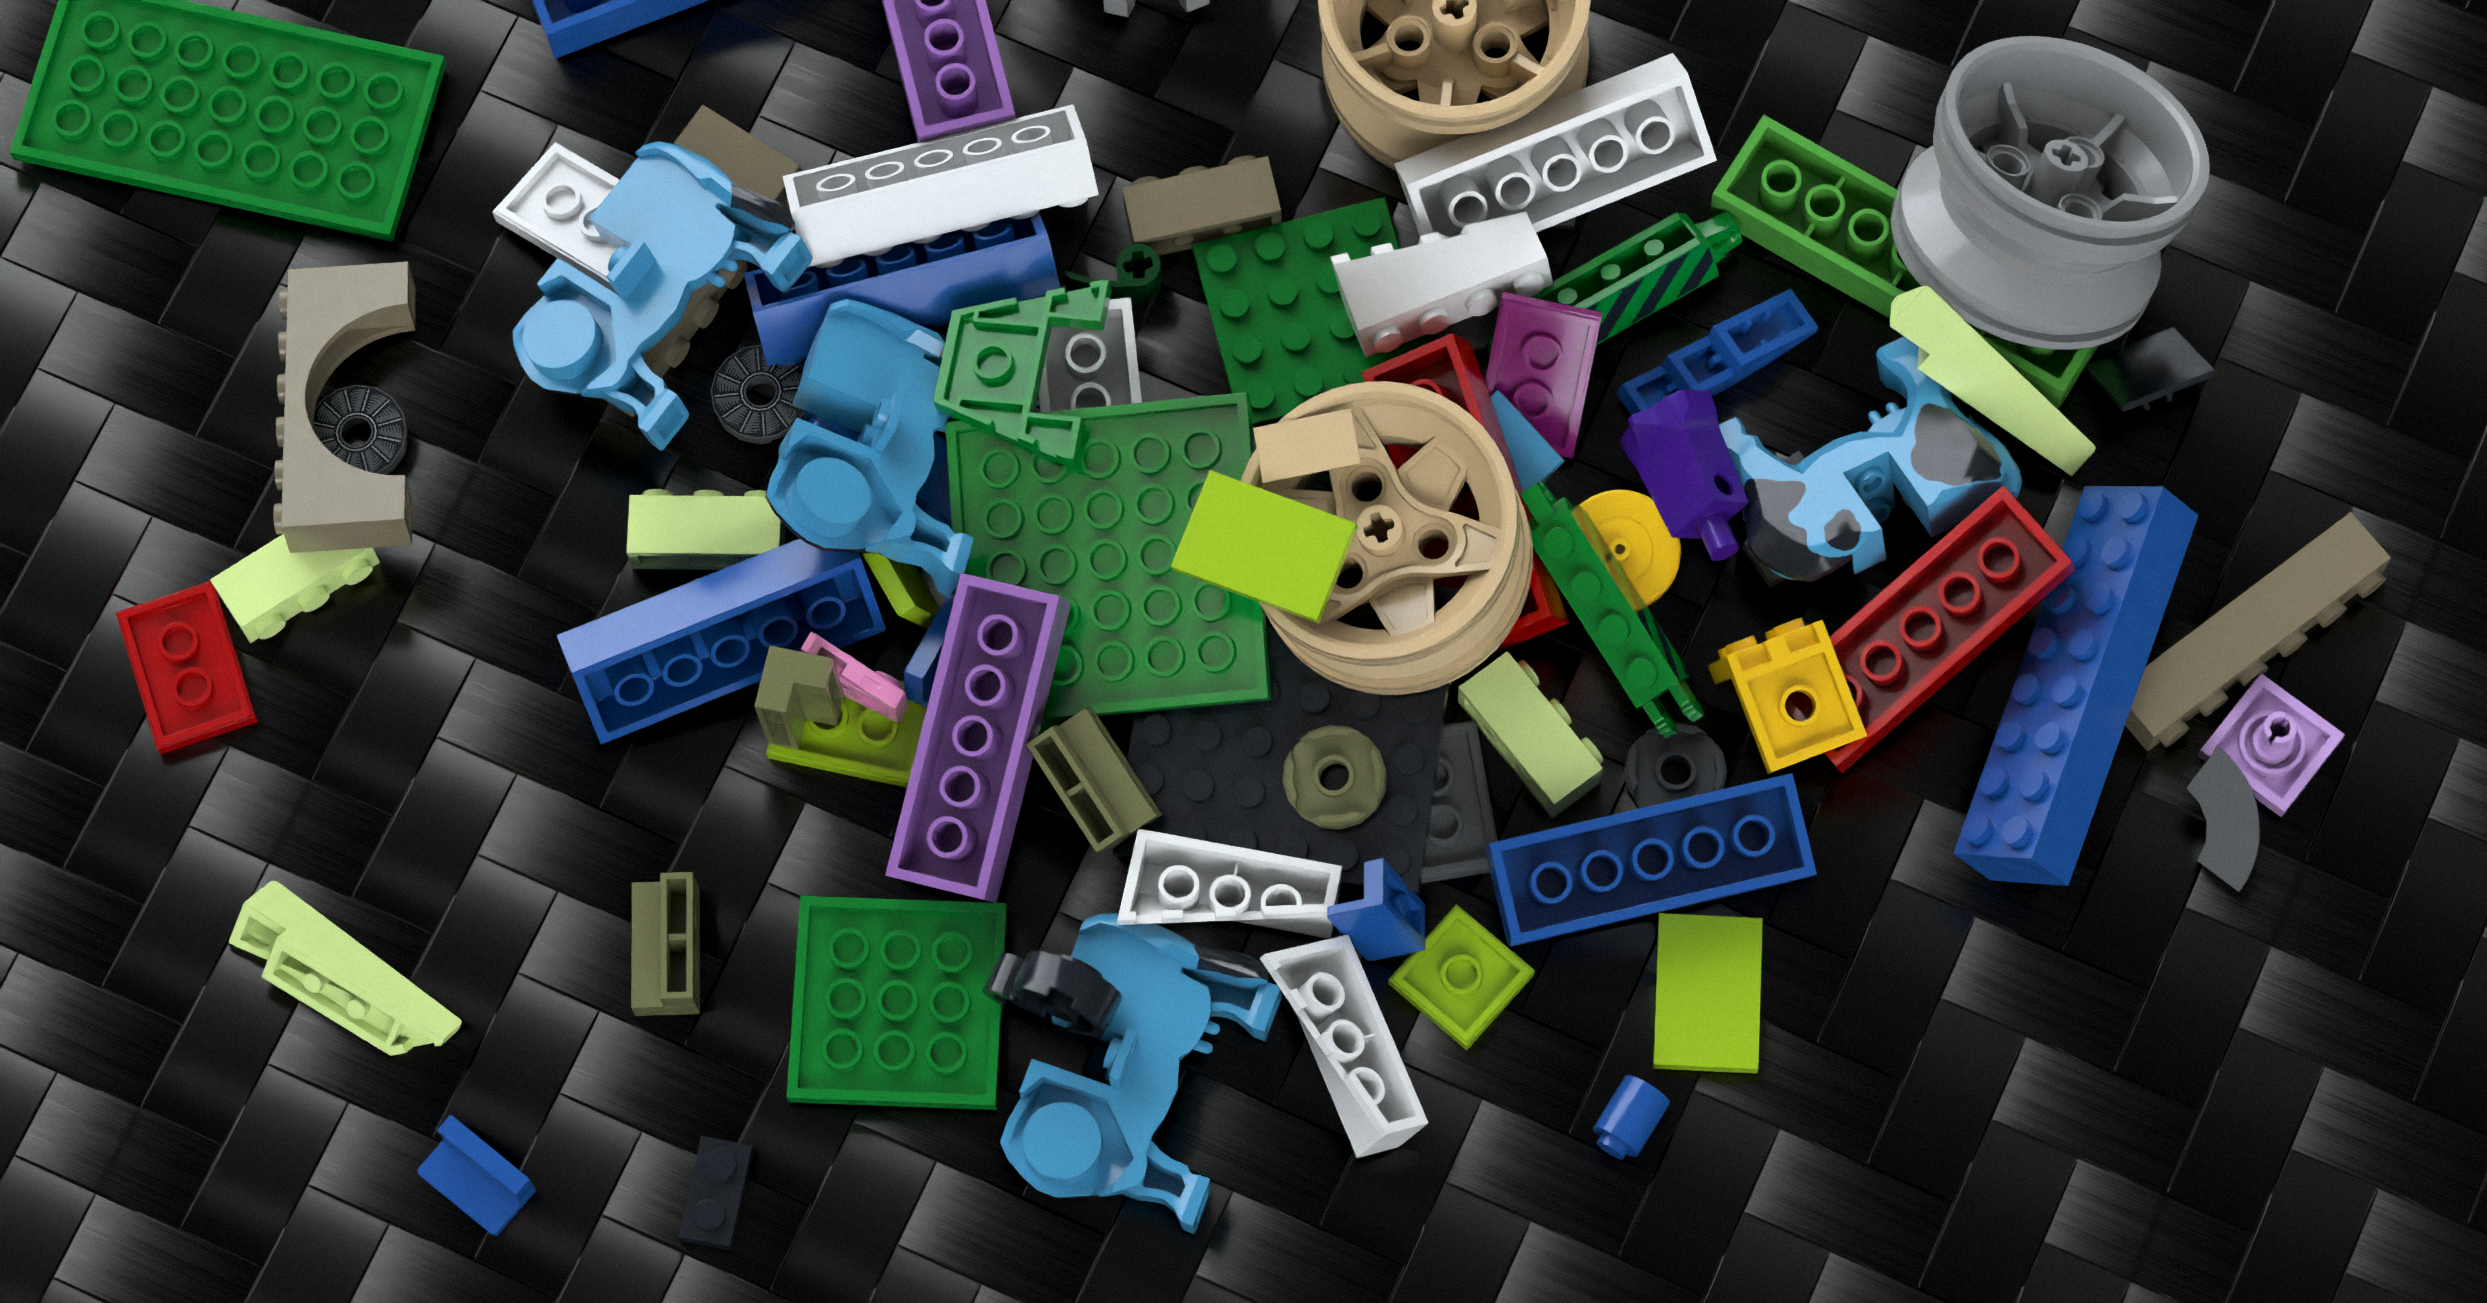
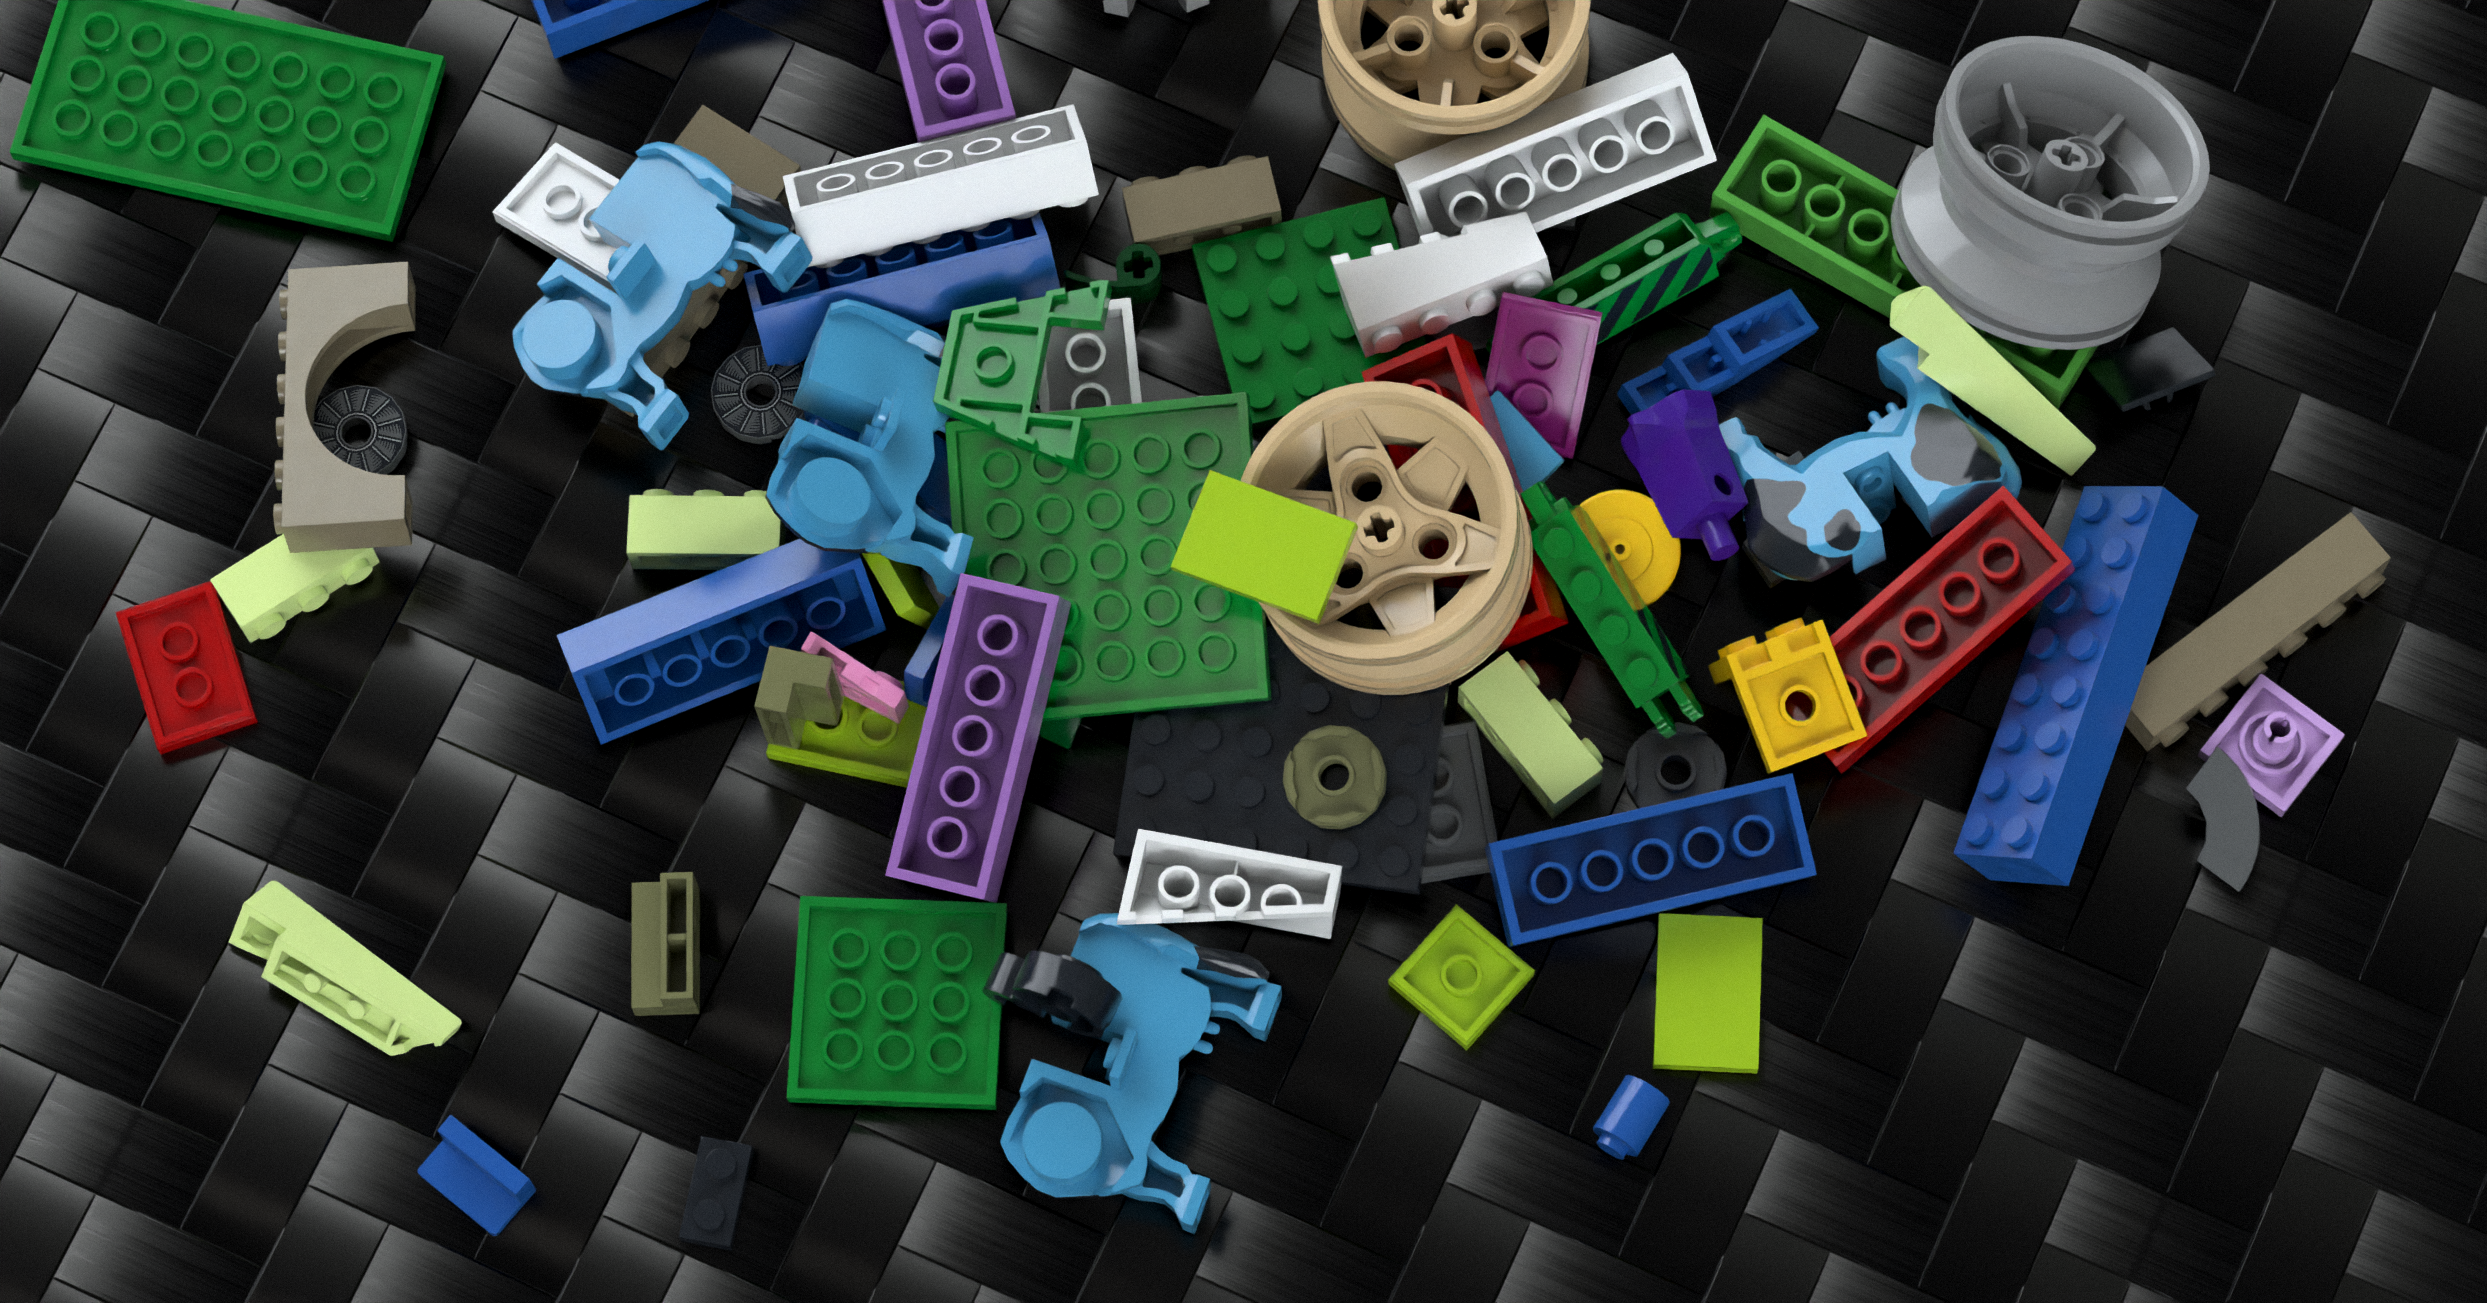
olive piece [1026,707,1162,853] -> none
tan sticker [1253,408,1361,483] -> none
white wedge [1260,935,1428,1158] -> none
blue panel [1327,858,1425,961] -> none

